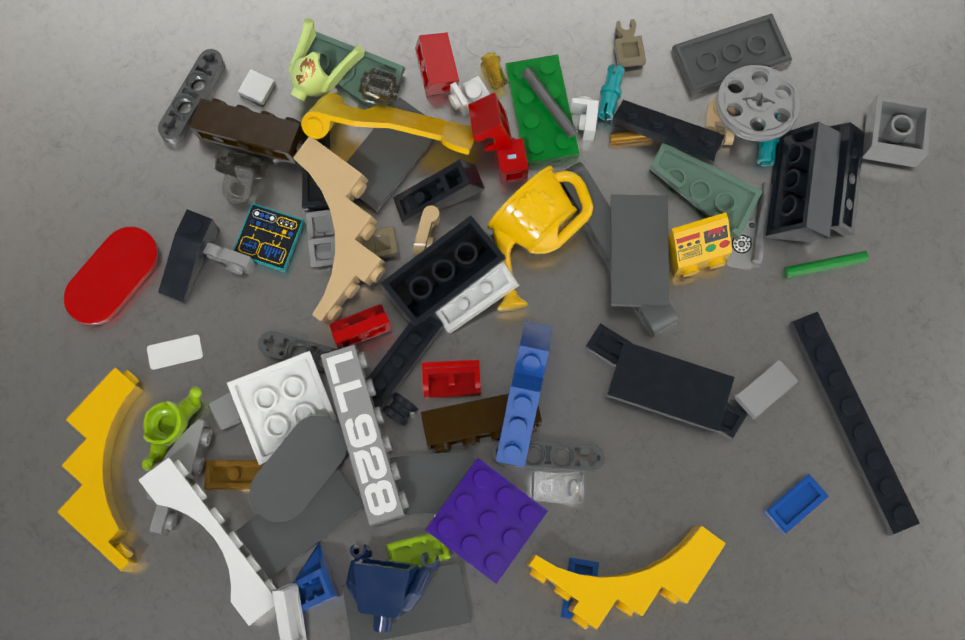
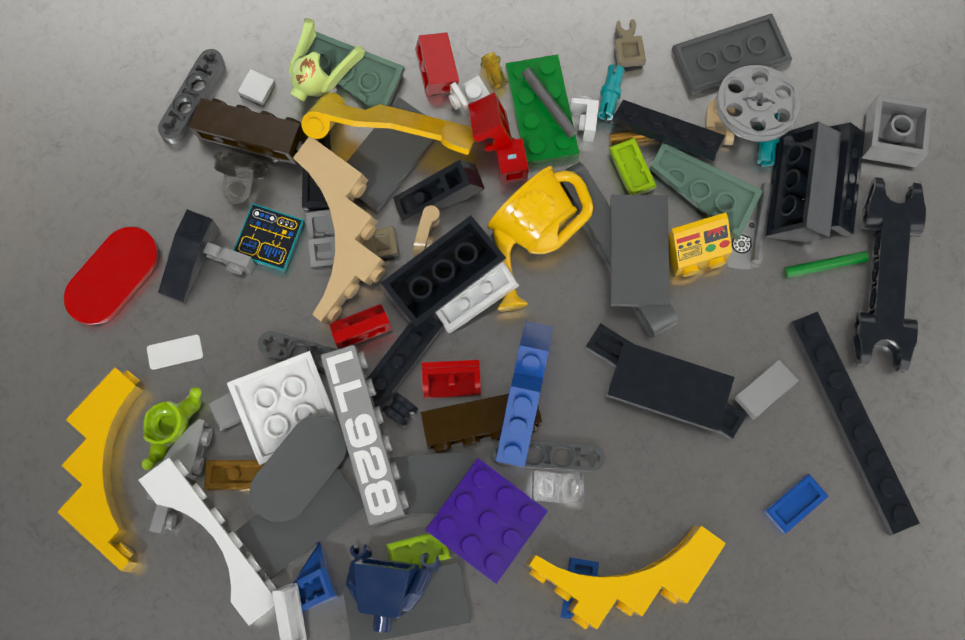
clear smoke head [358,67,400,107] -> none
none -> lime plate [609,138,657,195]
none -> black piece [852,177,926,373]

